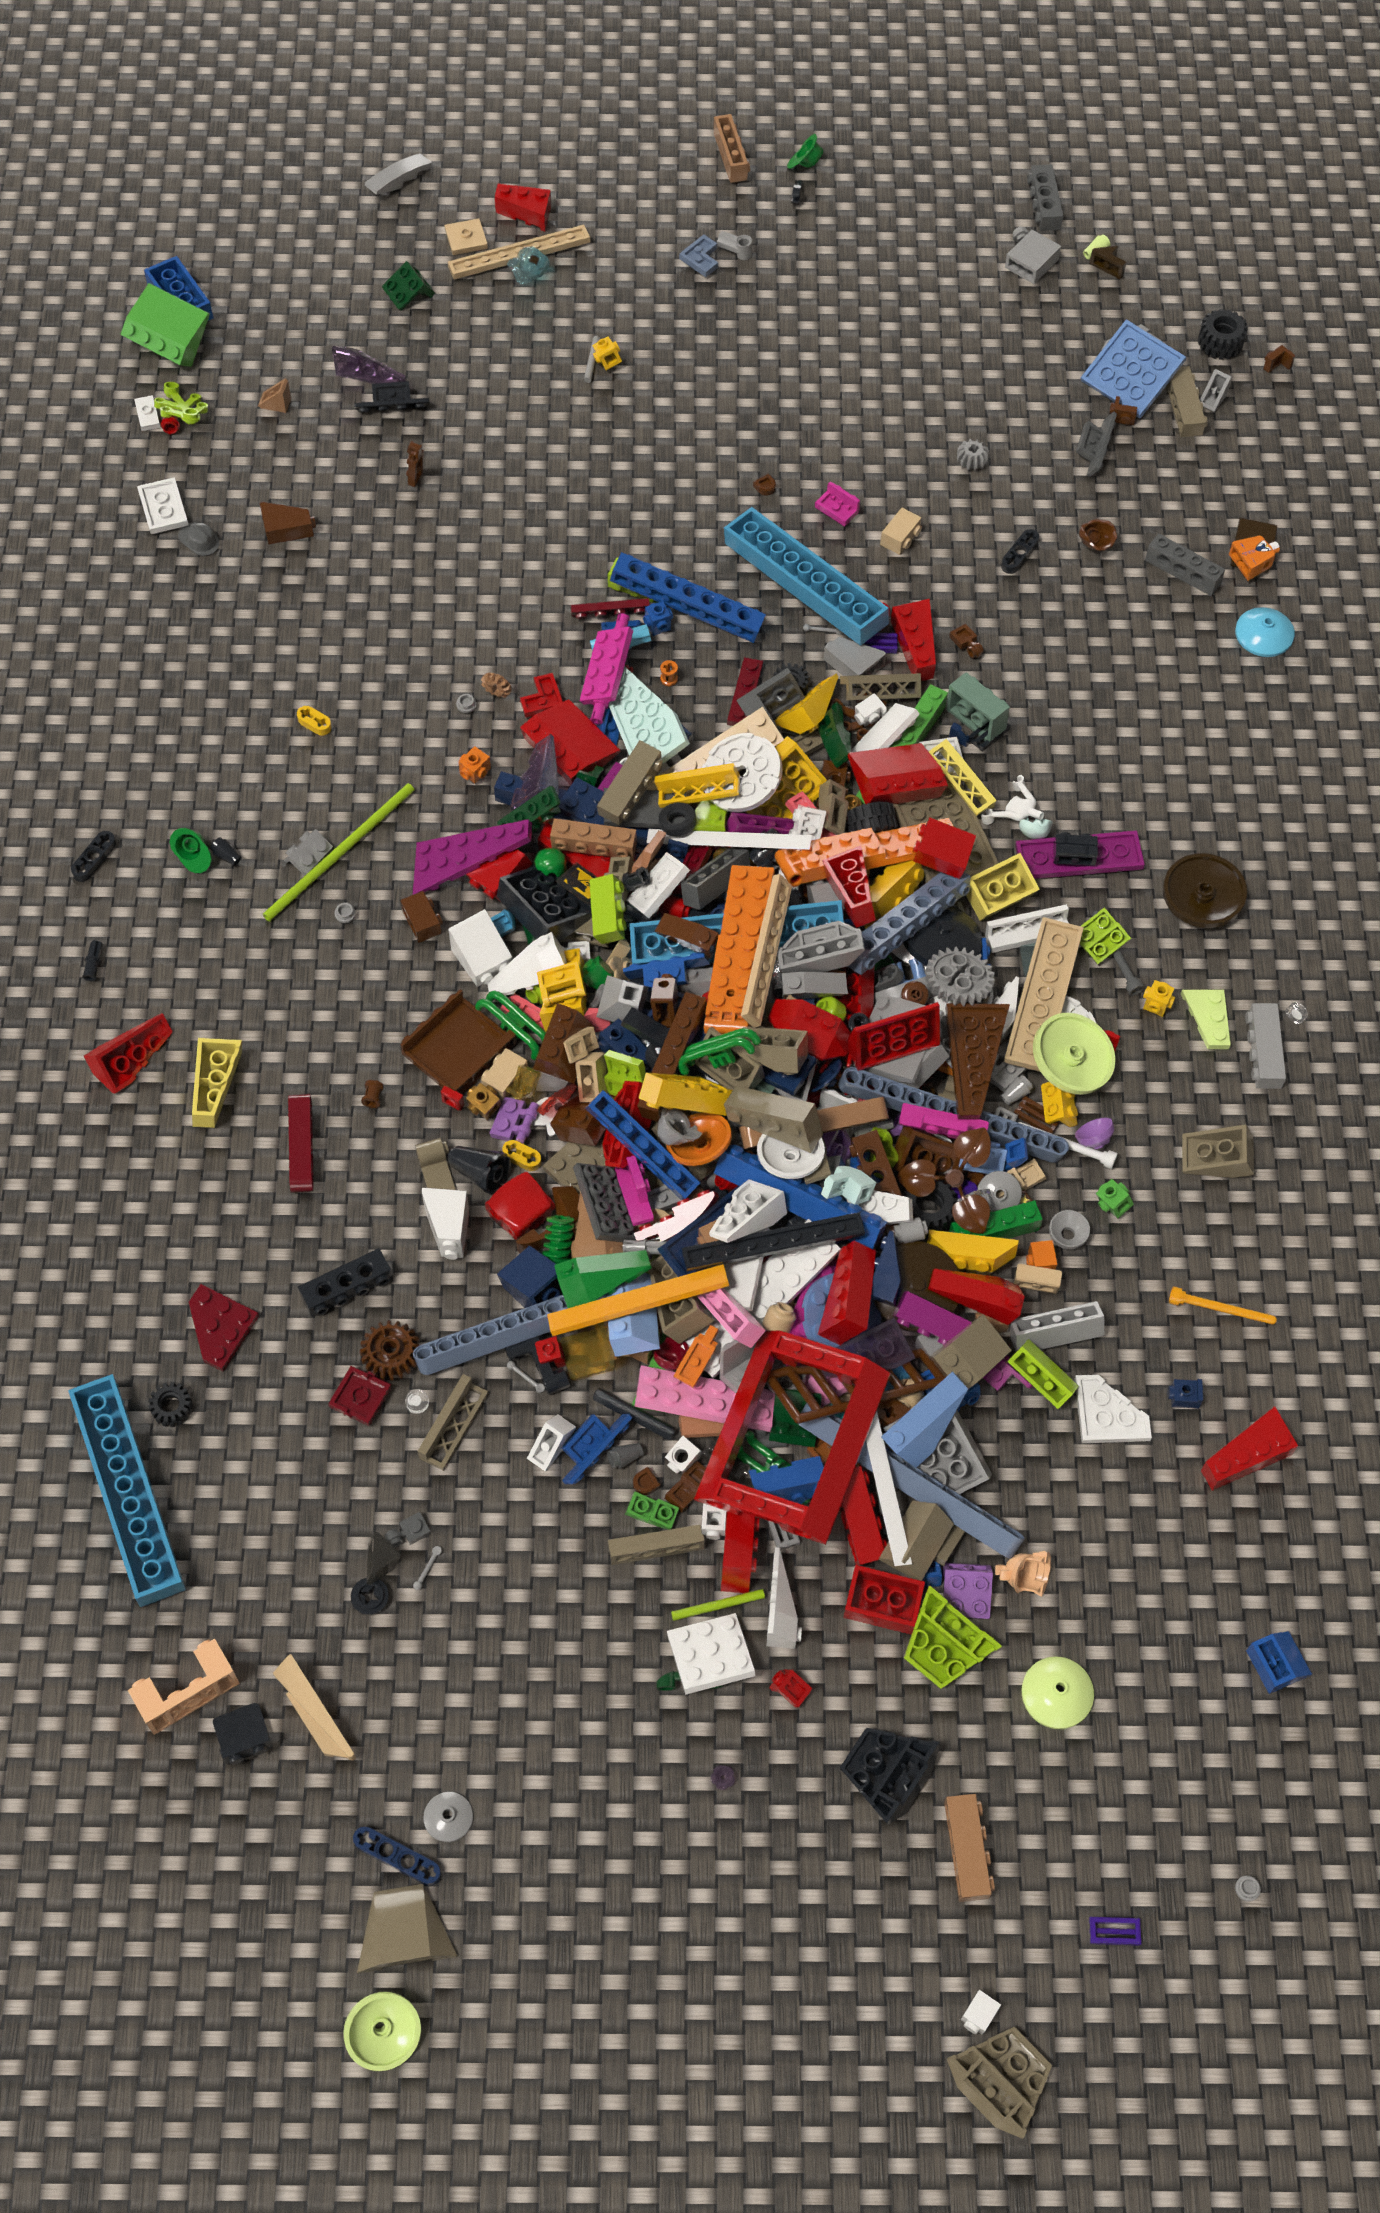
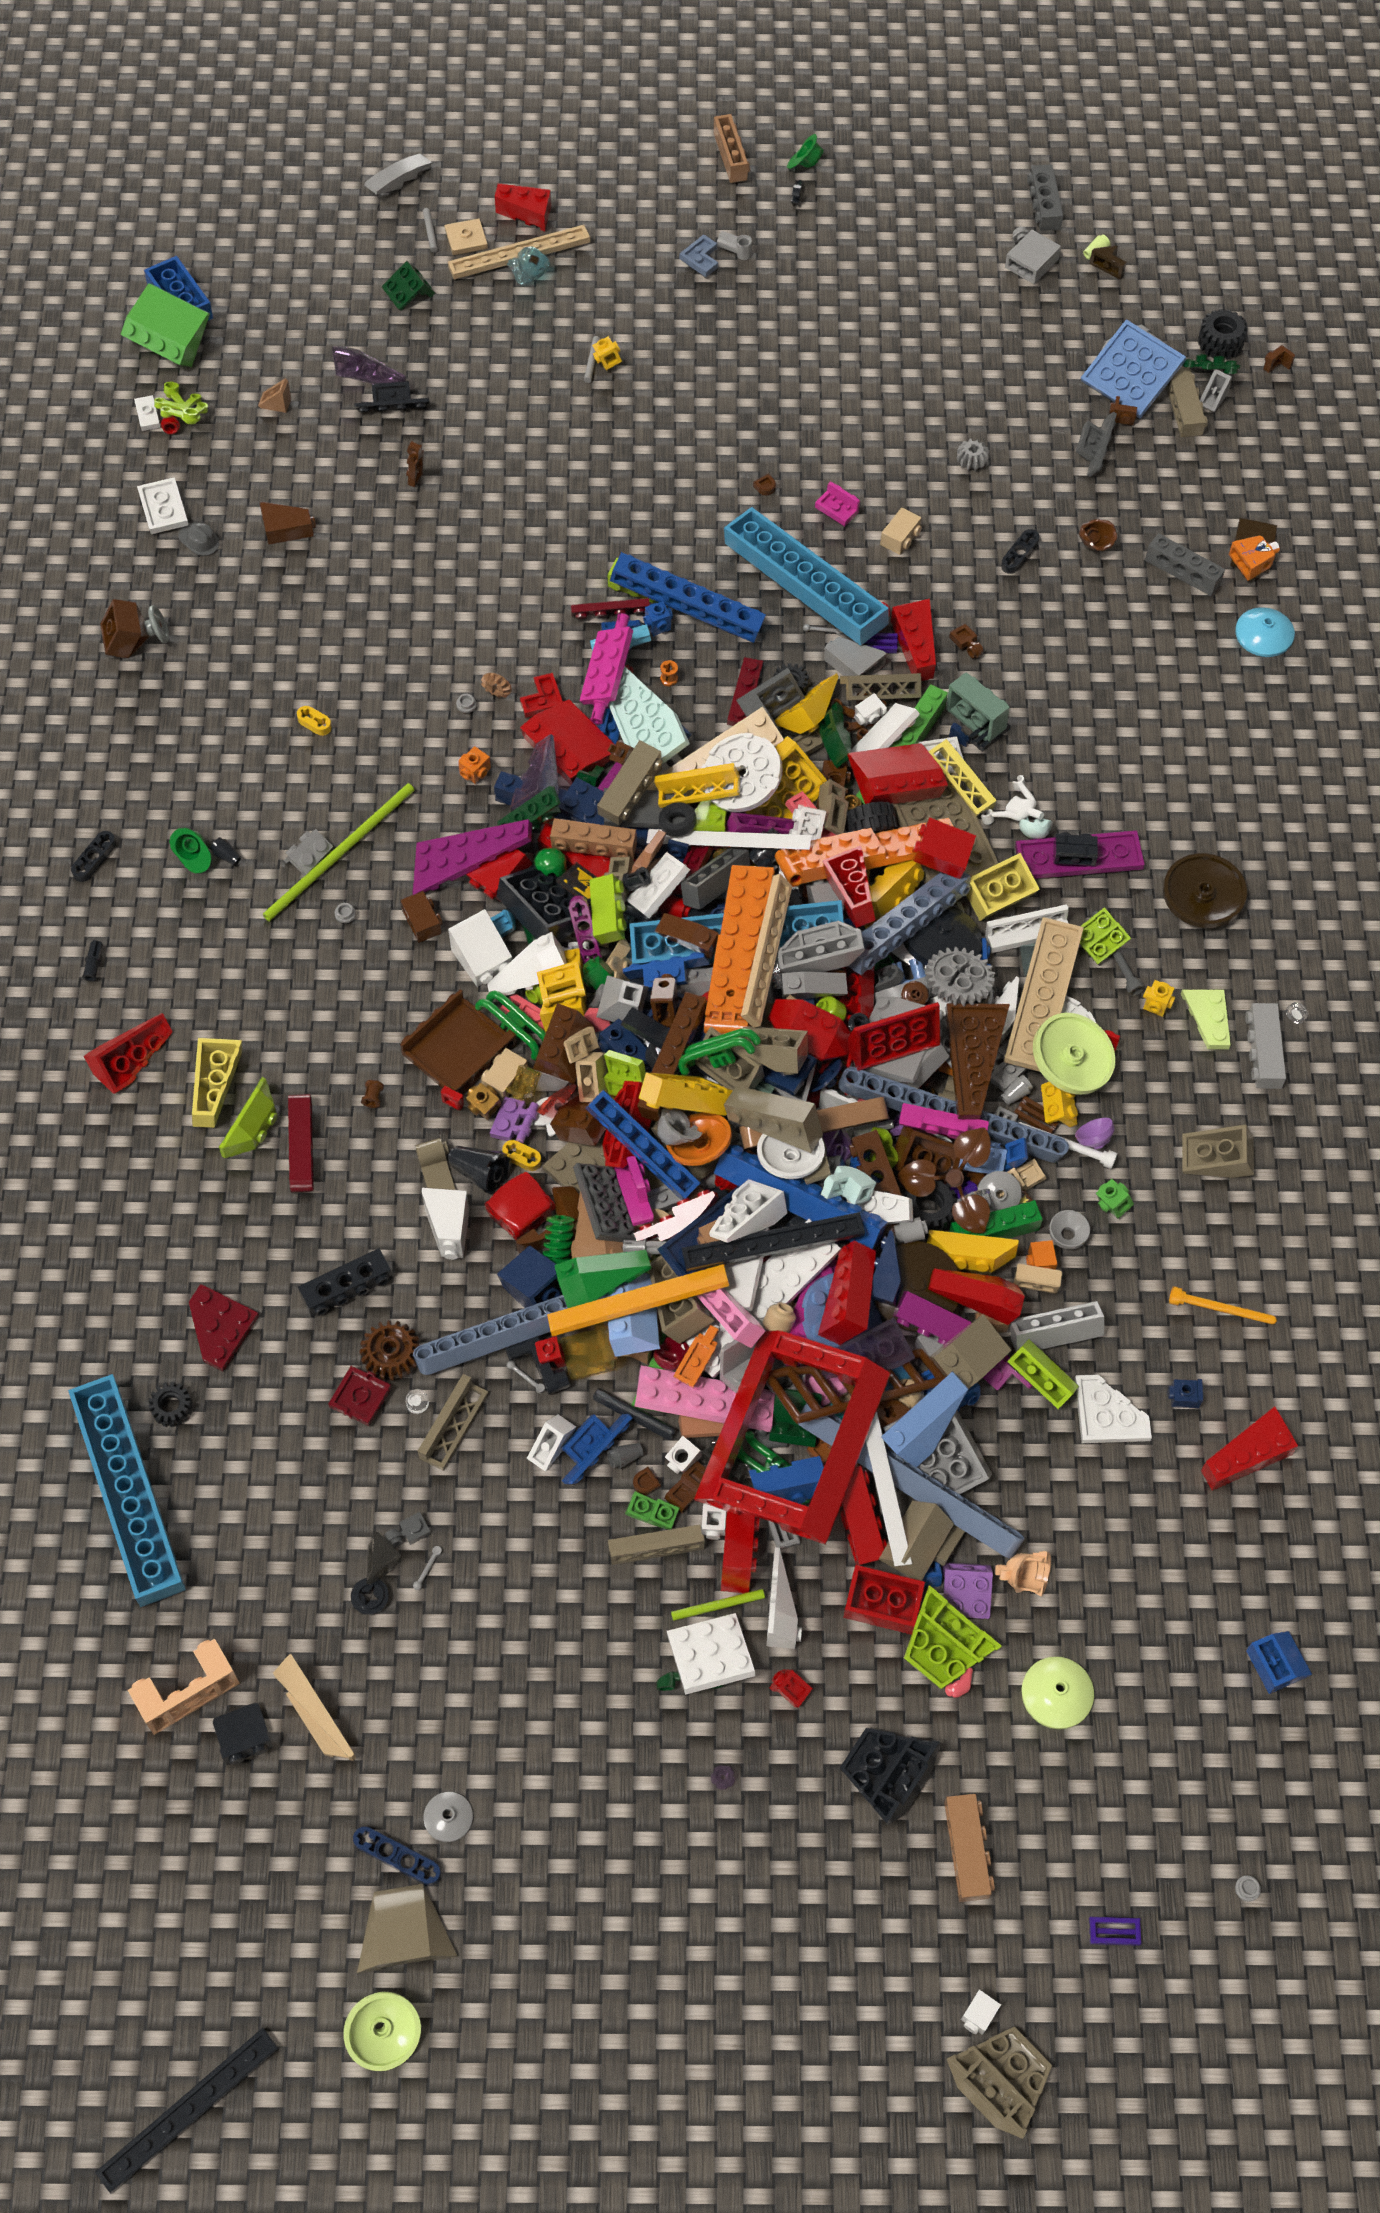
none -> black tile [95,2028,279,2194]
none -> reddish brown piece [100,599,170,658]
none -> lime wedge [219,1077,277,1158]
none -> light grey bar [423,208,438,252]
none -> magenta beam [569,896,602,966]
none -> reddish brown tile [607,741,634,765]
none -> coral arm [945,1668,973,1698]
none -> dark green plant [1181,354,1241,374]

